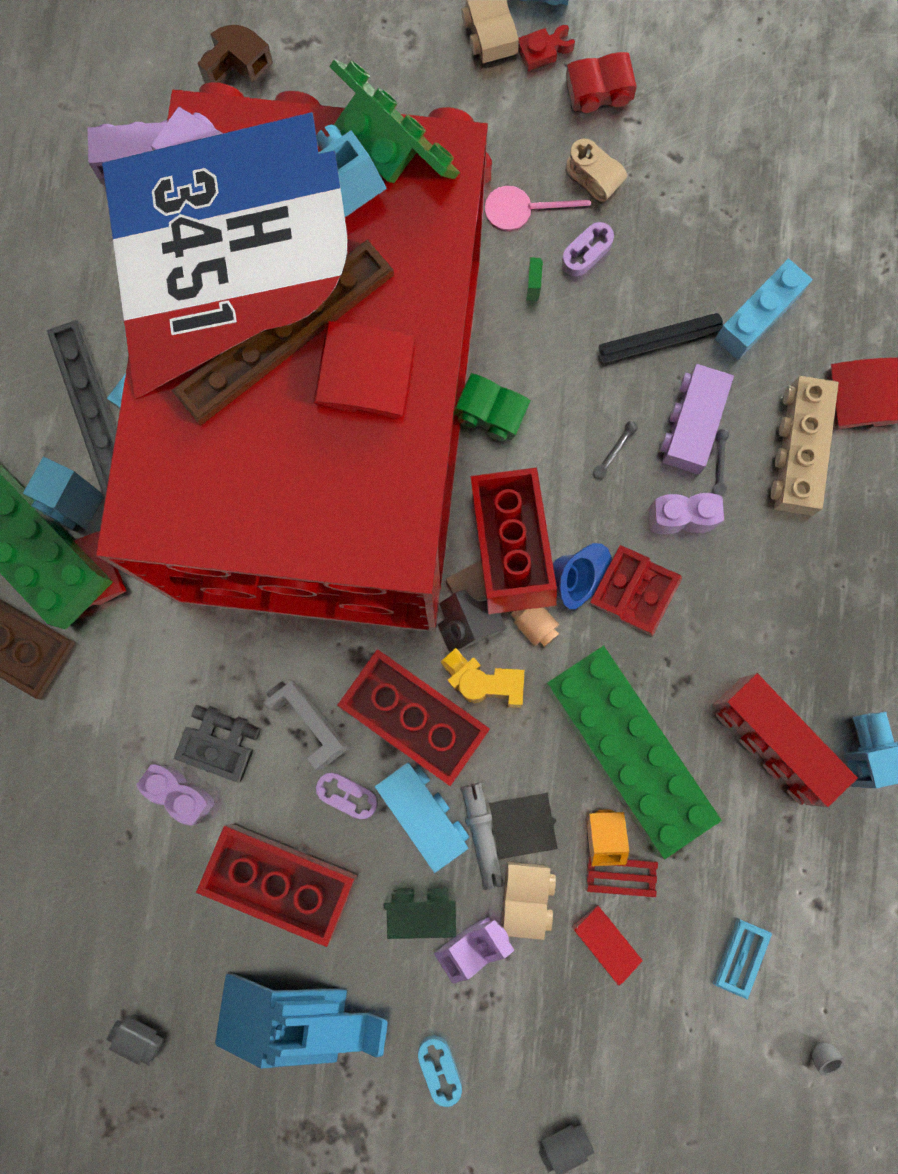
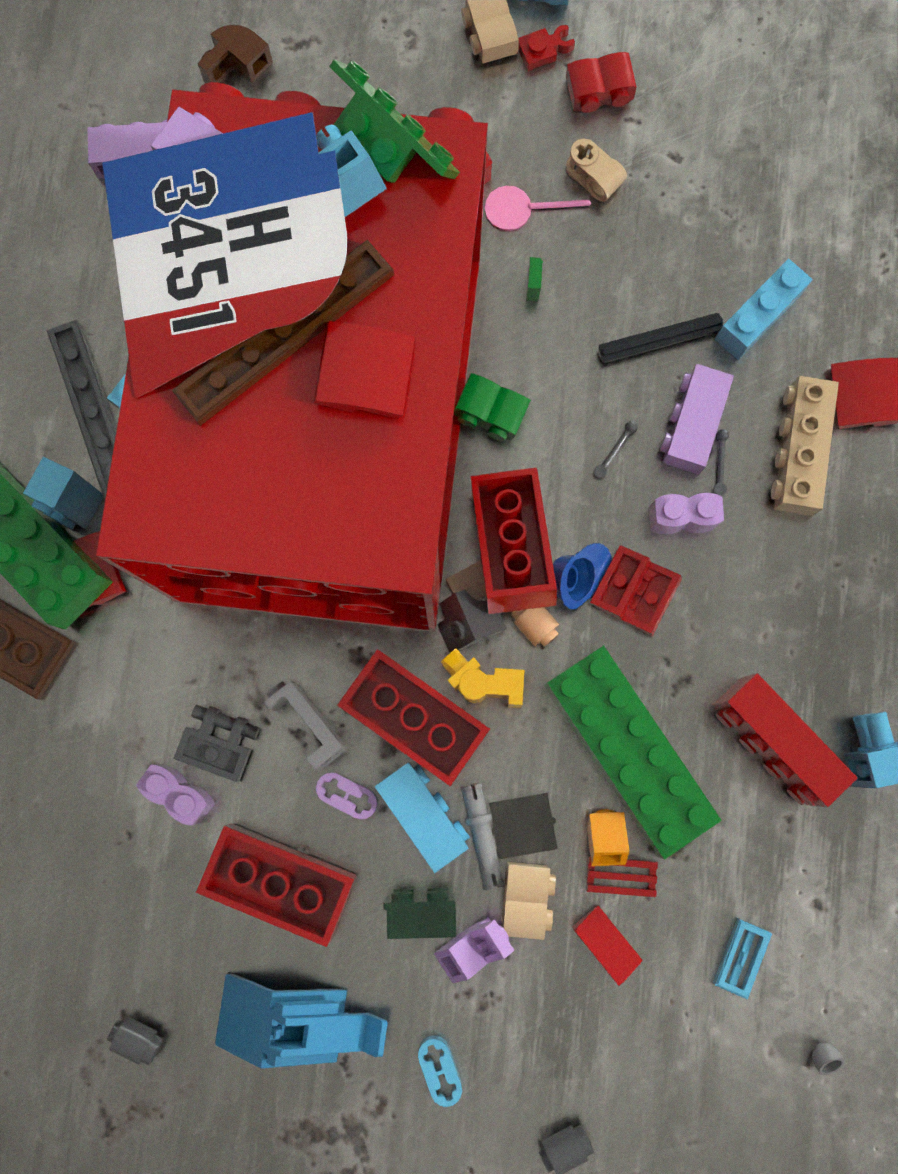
lavender beam [562,222,614,277] -> none

